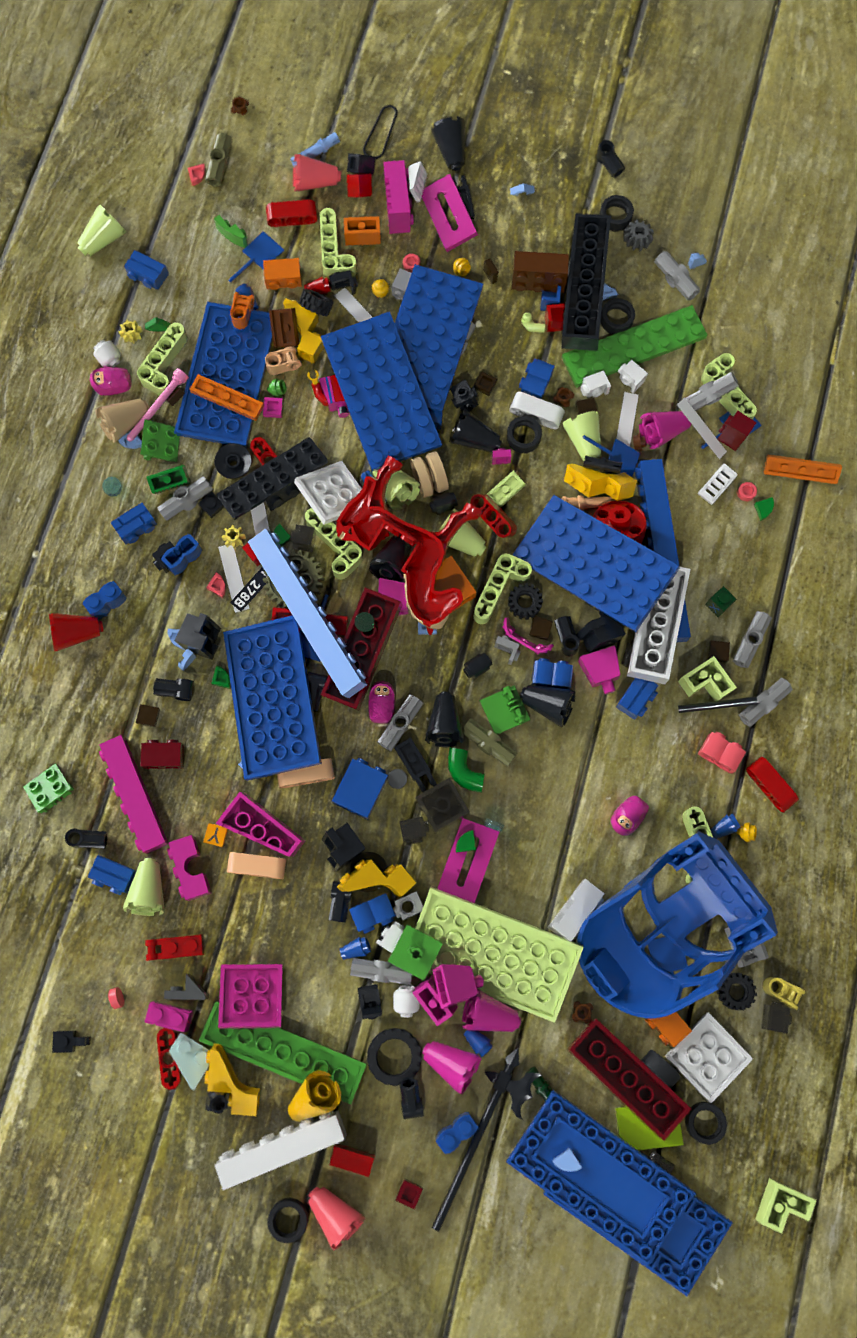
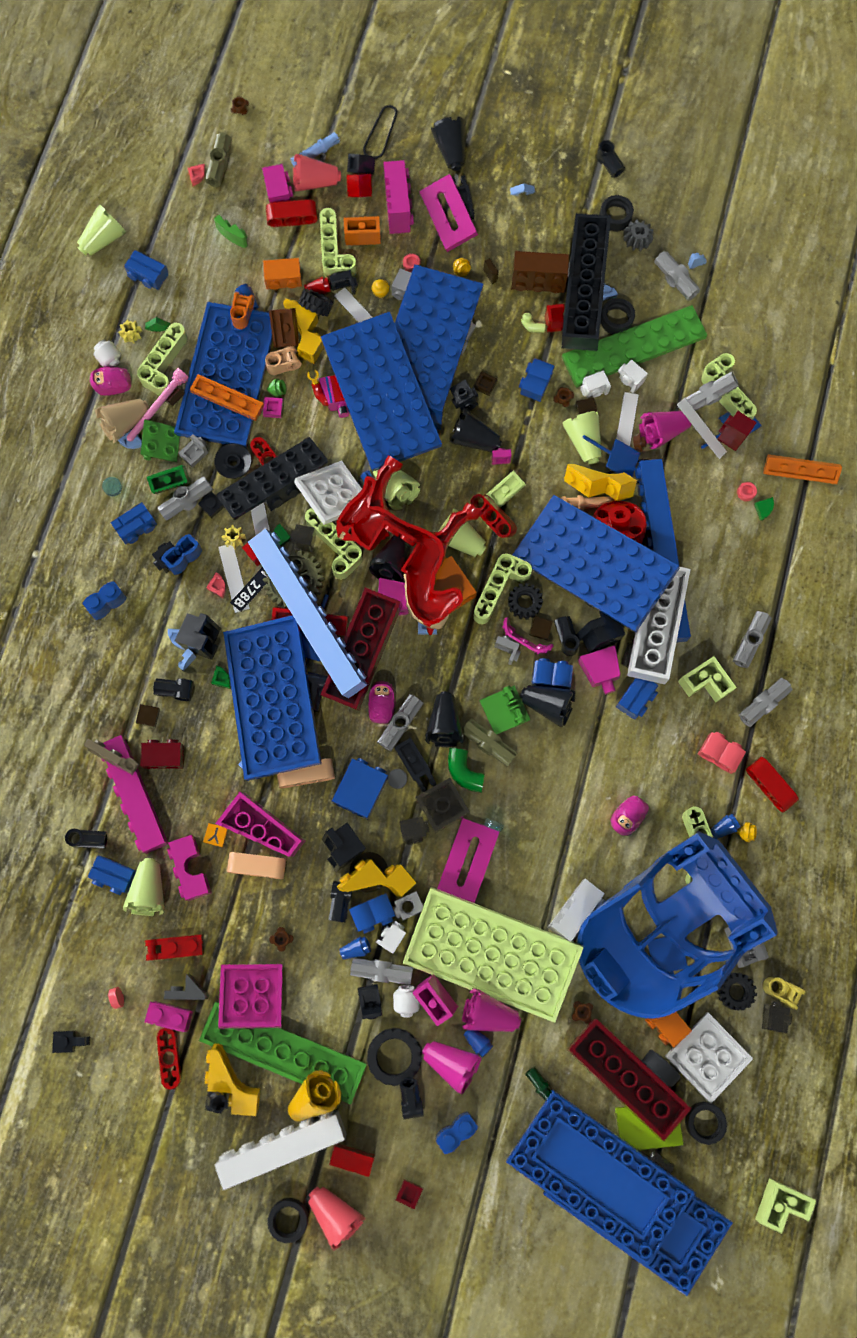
bright green hinge [23,763,74,813] -> none
red cone [49,613,104,651] -> none
light aqua wing [169,1033,209,1090] -> none
blue piece [228,232,285,282] -> none
clear green tile [355,612,375,632] -> none
bright green tile [388,924,443,981] -> none
white slope [408,162,427,203] -> none
tan wheel [410,451,449,498] -> none
black brick [429,492,458,515] -> none
black piece [432,1048,542,1232] -> none
dark pink torso [433,964,484,1009] -> none
green tile [456,830,476,853] -> none
black brick [463,653,493,679] -> none
black tyre [507,416,542,453] -> none
white beam [509,392,565,429] -> none
blue panel [540,286,561,311] -> none
light blue tile [552,1148,582,1172] -> none
black pin [583,455,623,474] -> none
black bar [678,696,758,713] -> none
white slope [698,464,738,505] -> none
dark green brick [705,586,737,618] -> none
dark brown tile [708,640,730,662] -> none
none -> dark tan hinge [84,739,139,775]
none -> light grey bracket [178,434,208,468]
none -> dark pink brick [262,164,293,203]
none -> reddish brown plate [269,927,294,952]

